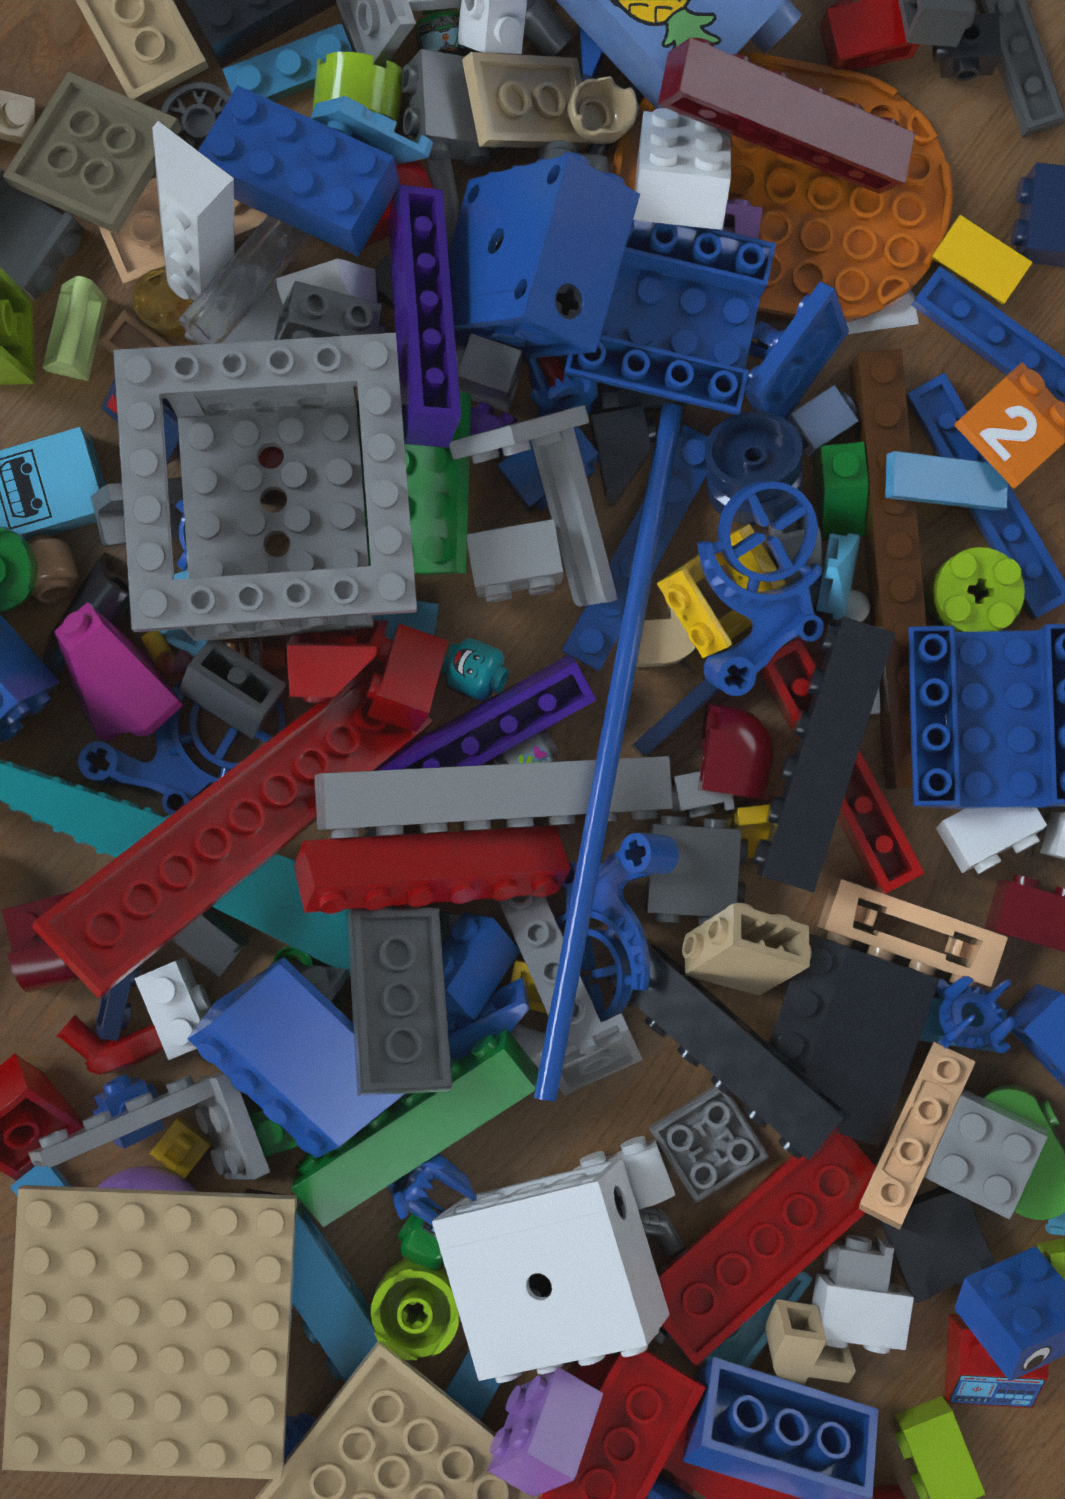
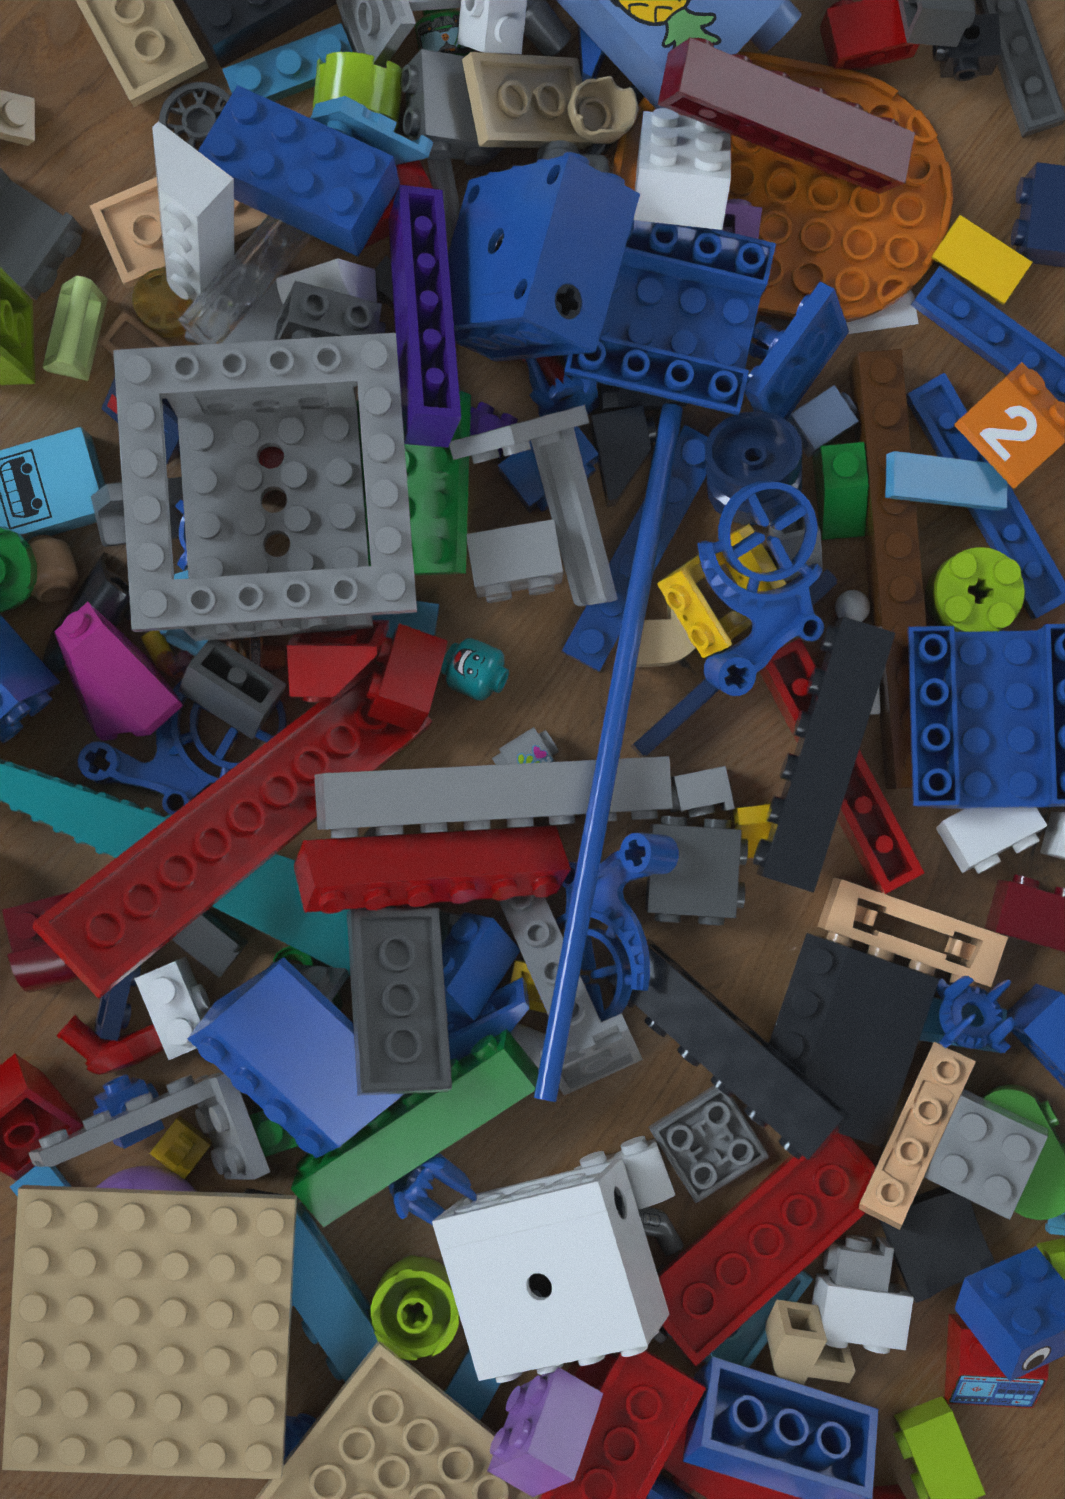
dark tan plate [3,72,182,234] -> none
dark purple brick [364,655,596,830] -> none
green head [397,1207,445,1270] -> none
light grey brick [456,334,522,413] -> none
tan brick [682,903,811,996] -> none
dark red brick [698,703,773,800] -> none
medium azure slope [816,533,860,625] -> none

